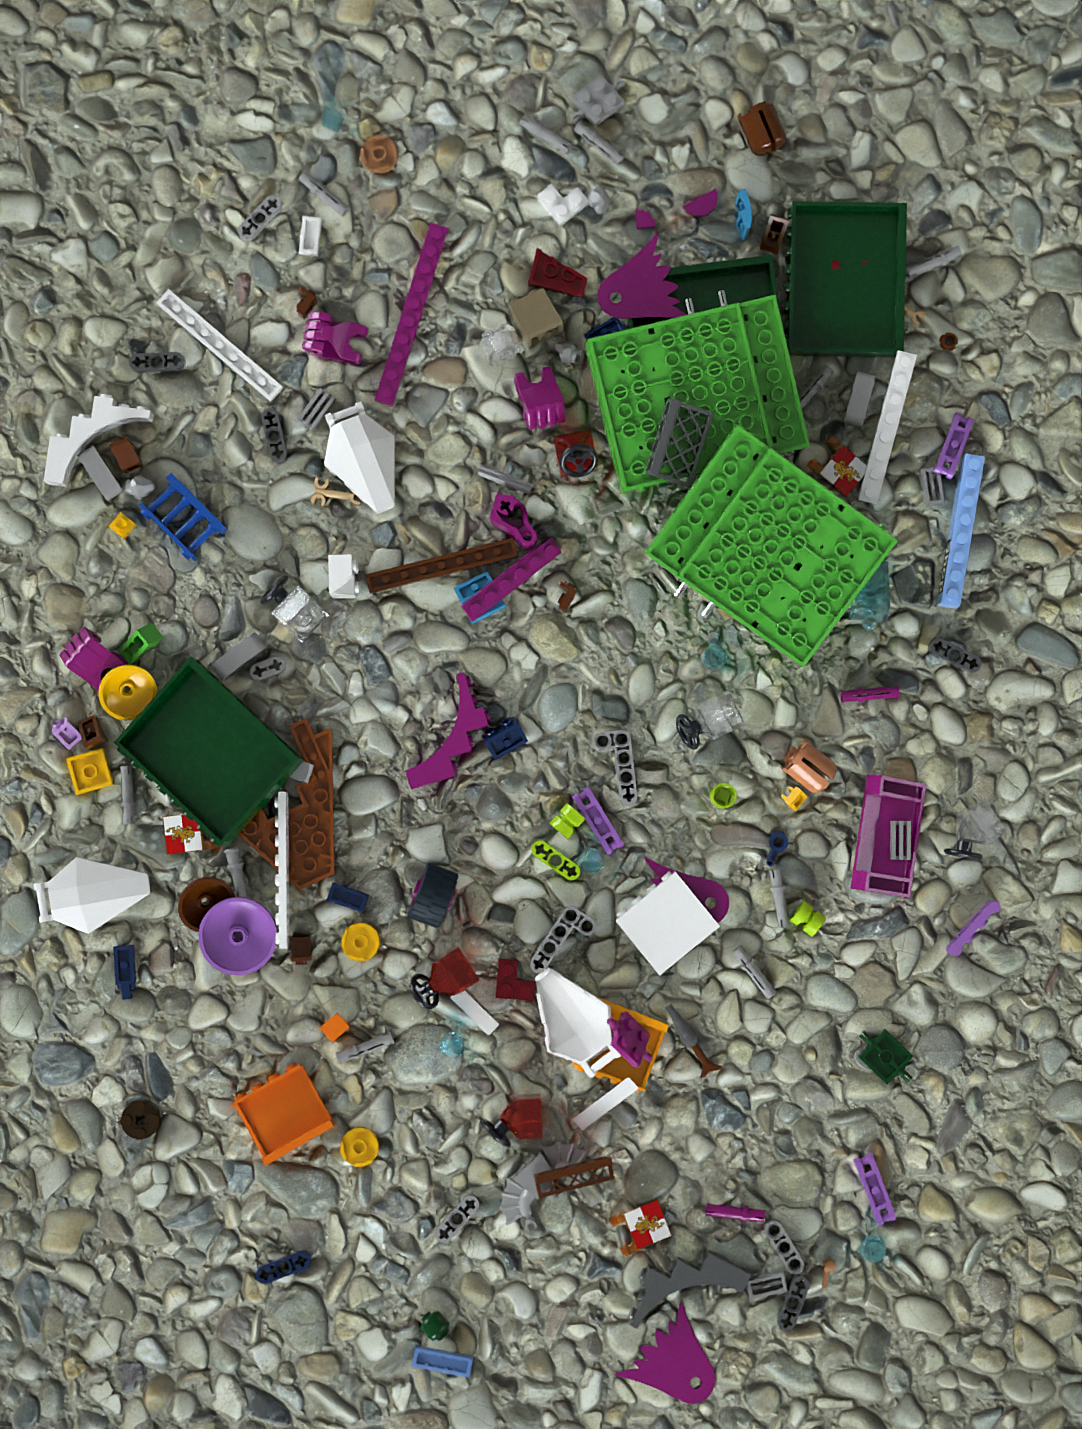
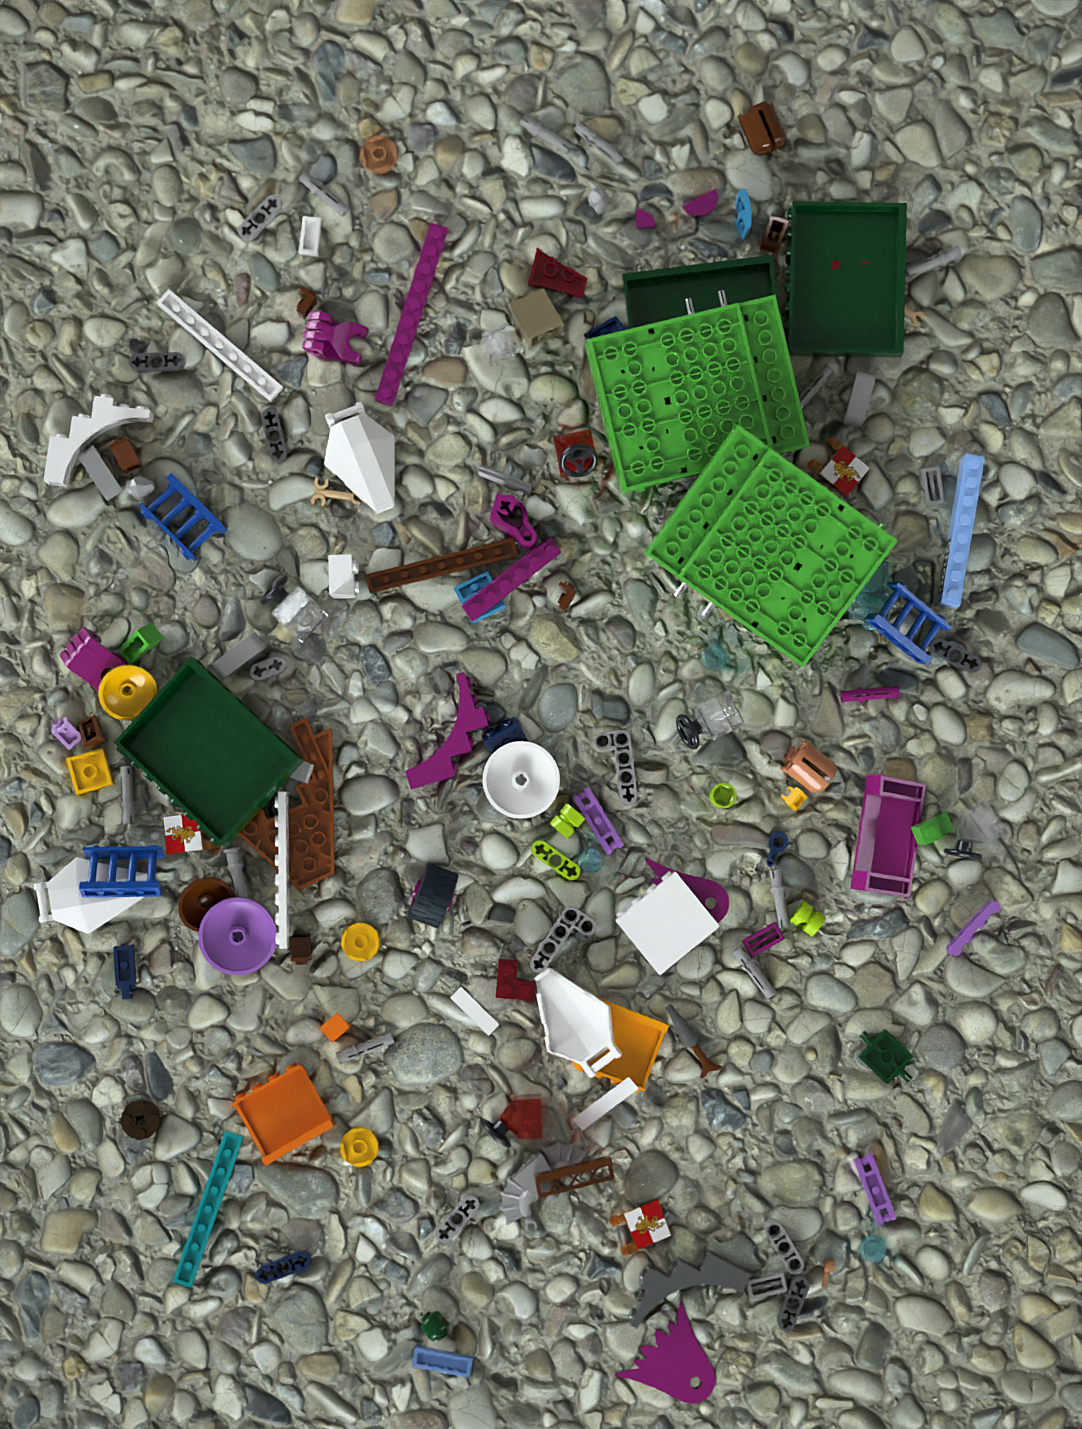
yellow tile [109,512,136,539] -> none
light grey tile [298,388,336,430] -> none
clear light blue slope [321,106,344,132] -> none
dark blue plate [326,882,369,913] -> none
clear red piece [410,947,479,1009] -> none
clear light blue cone [439,1032,465,1058] -> none
magenta piece [514,366,566,430] -> none
white plate [537,184,589,226] -> none
light grey rock [555,341,583,364] -> none
light grey plate [571,74,625,127] -> none
magenta piece [598,232,686,319] -> none
magenta plate [606,1012,653,1067] -> none
dark grey fence [644,398,713,488] -> none
magenta pin [705,1203,765,1223] -> none
white plate [858,350,917,504] -> none
light grey tile [890,821,911,860] -> none
medium lavender plate [933,412,974,479] -> none
reddish brown plate [939,332,958,351] -> none
none -> blue fence [79,845,164,898]
none -> teal plate [173,1130,244,1288]
none -> white dish [483,741,560,818]
none -> magenta tile [741,922,785,958]
none -> blue fence [864,581,951,665]
none -> bright green arch [911,812,954,845]

